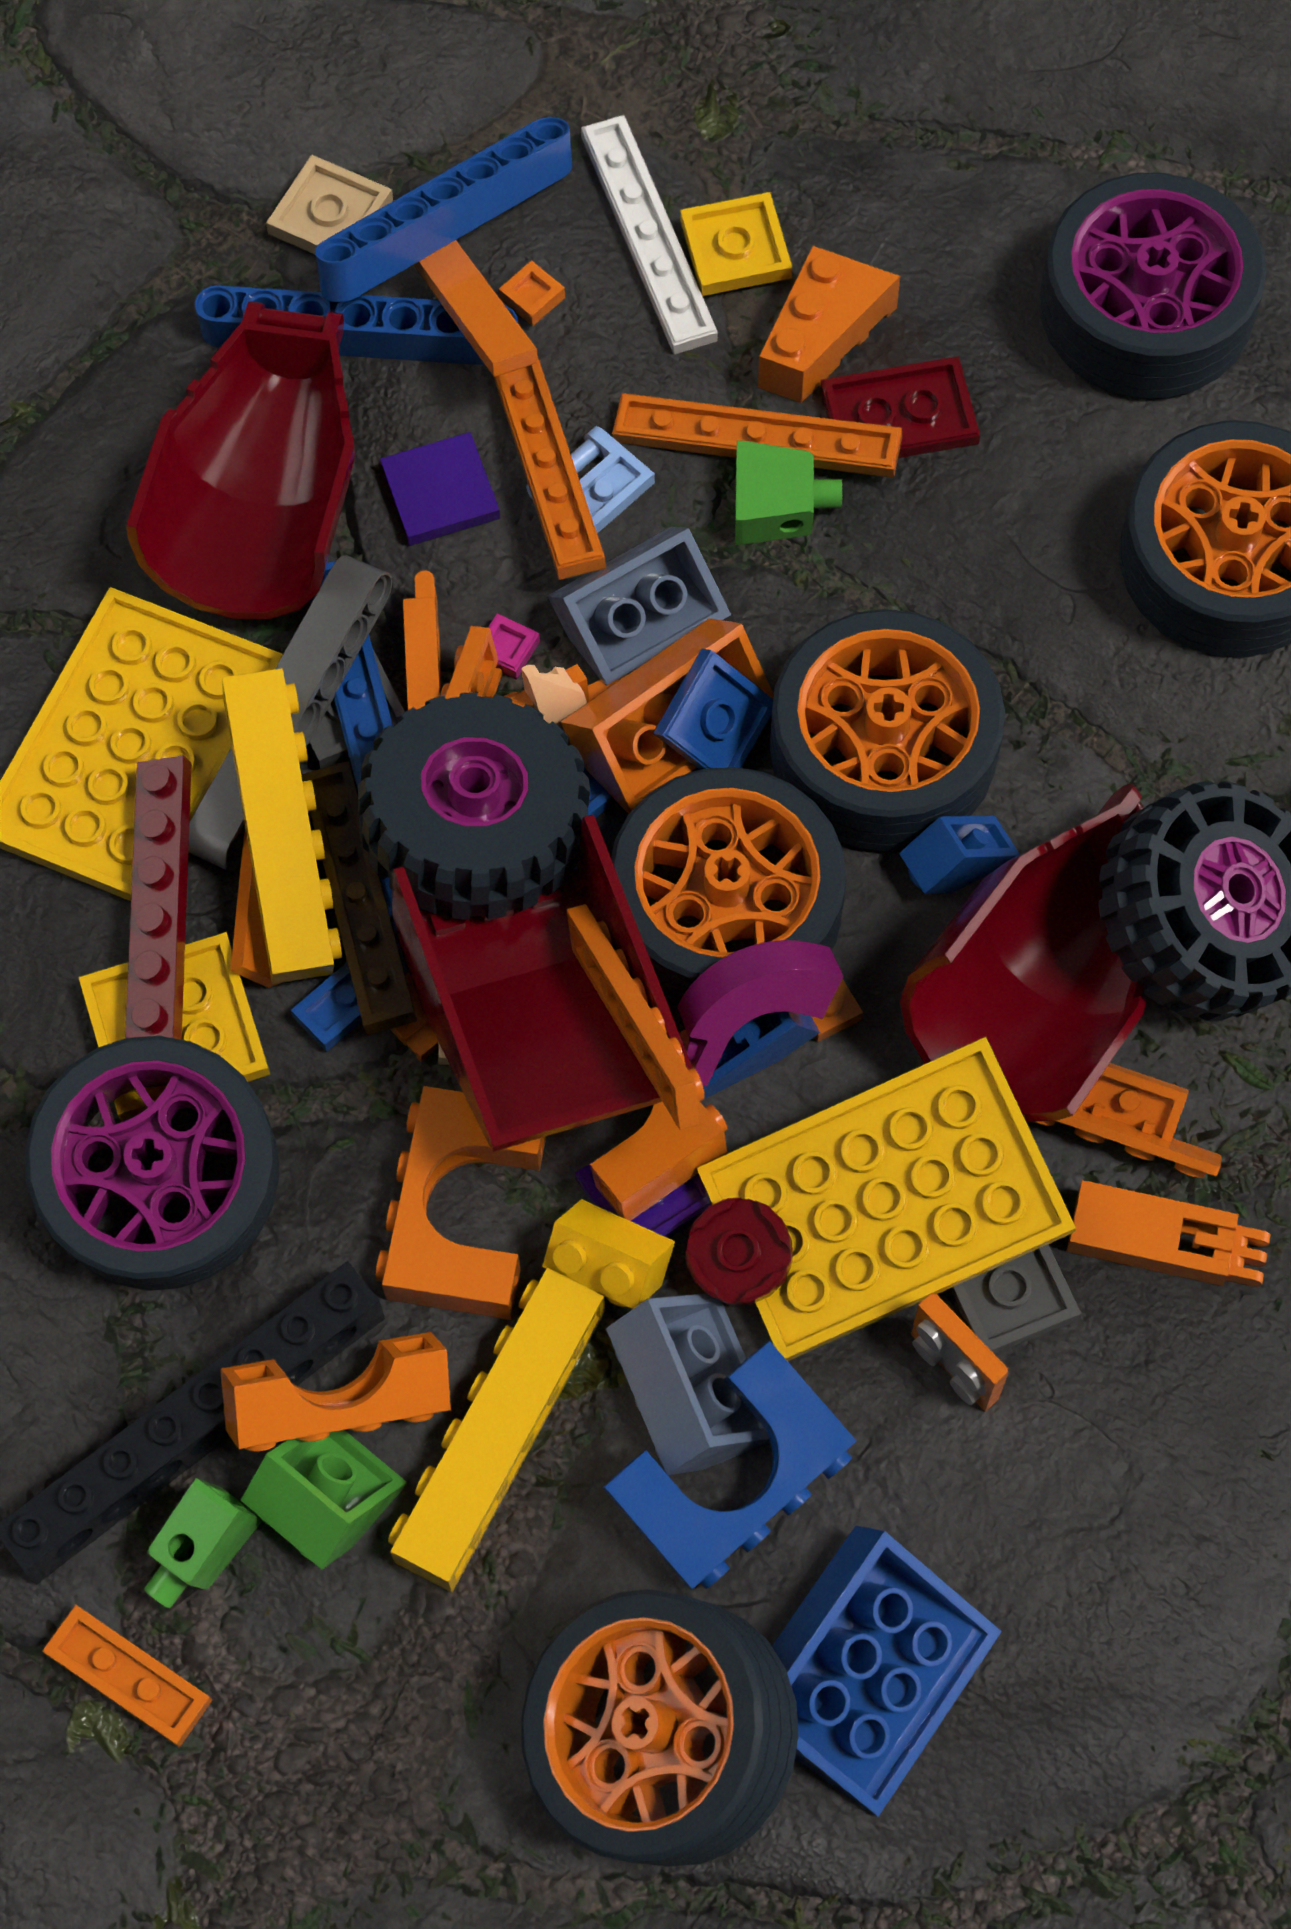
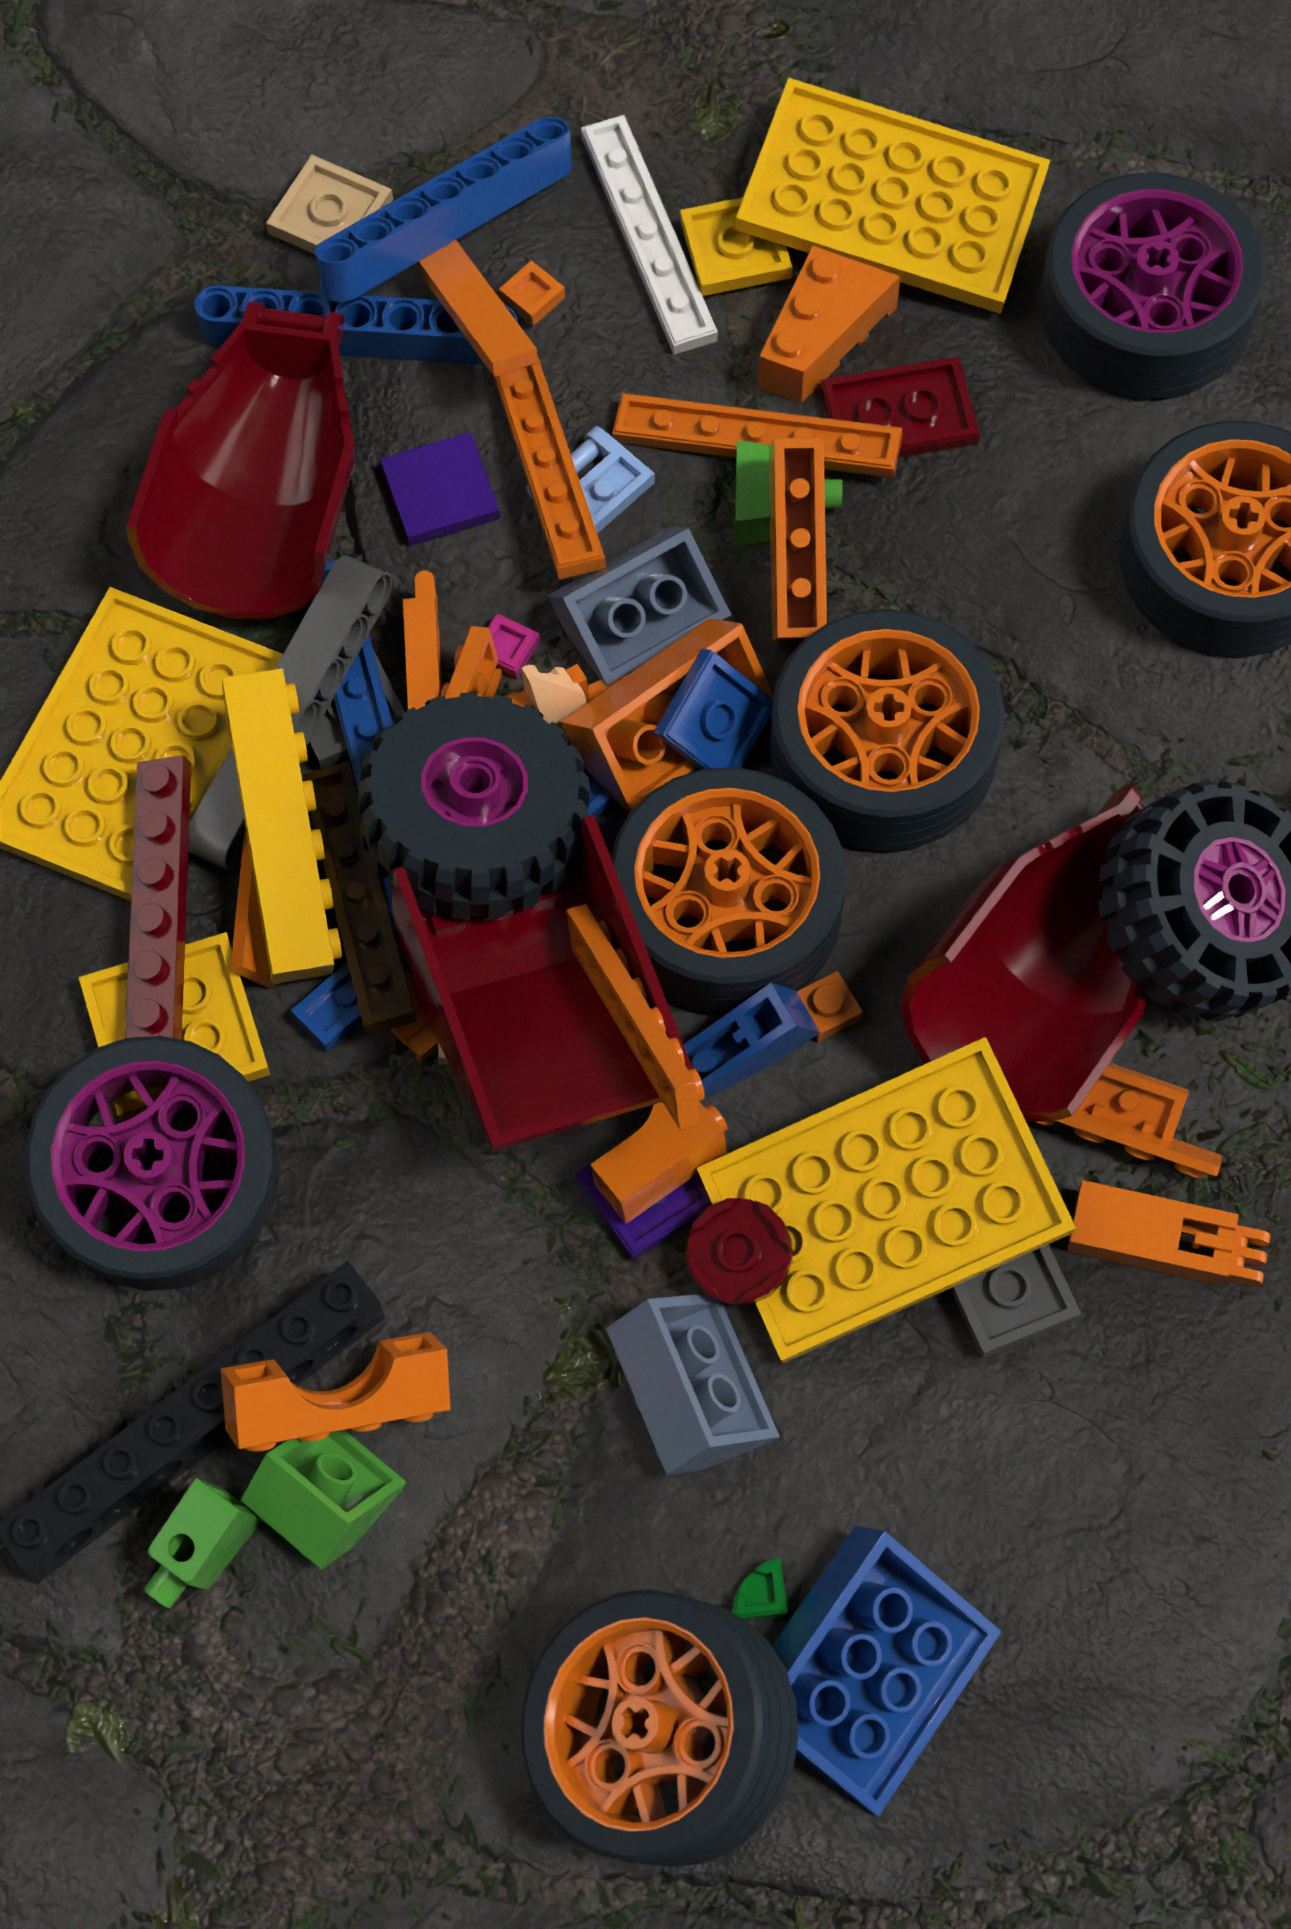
orange plate [43,1605,213,1748] -> none
orange arch [376,1086,546,1320] -> none
yellow brick [388,1267,605,1593] -> none
yellow brick [542,1199,675,1309] -> none
blue arch [601,1341,857,1590] -> none
magenta arch [677,940,844,1087] -> none
blue slope [899,816,1020,894] -> none
piece [911,1293,1009,1412] -> none
none -> green tile [732,1558,788,1621]
none -> yellow plate [734,78,1051,314]
none -> orange brick [769,438,827,642]

